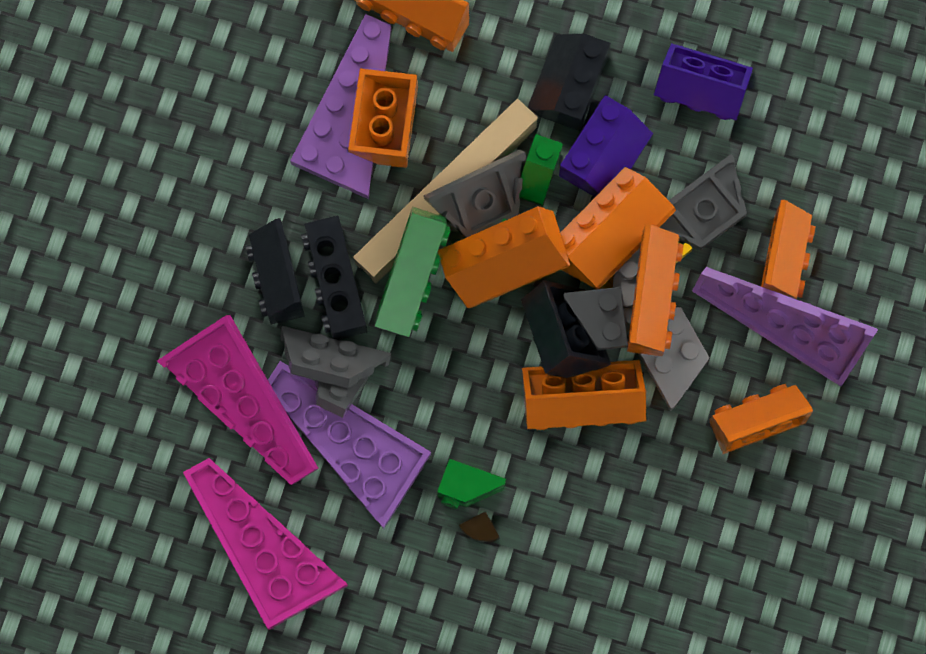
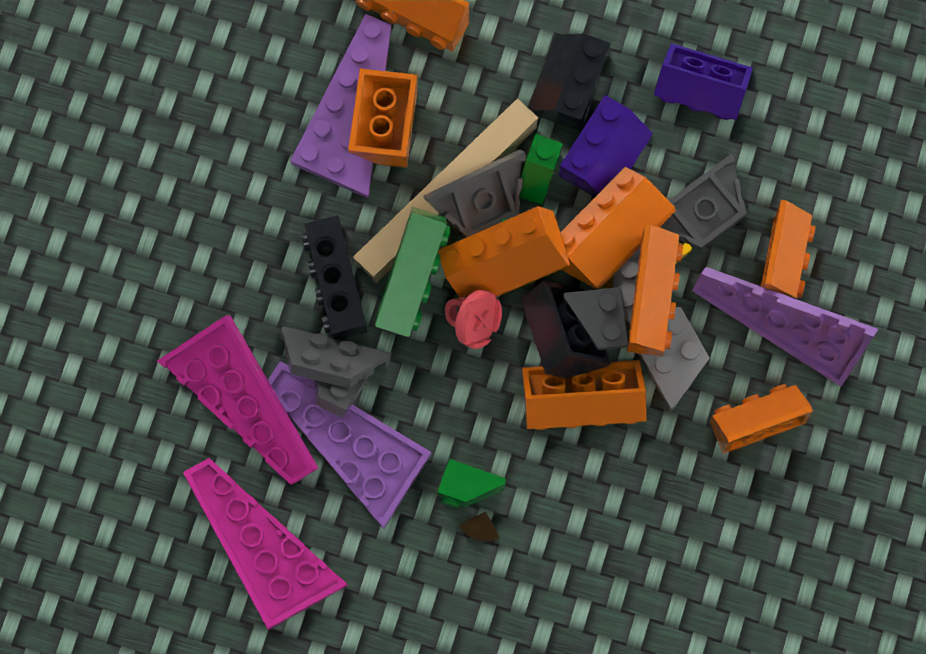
black slope [245,218,305,325] -> none
none -> coral tile [445,290,502,349]

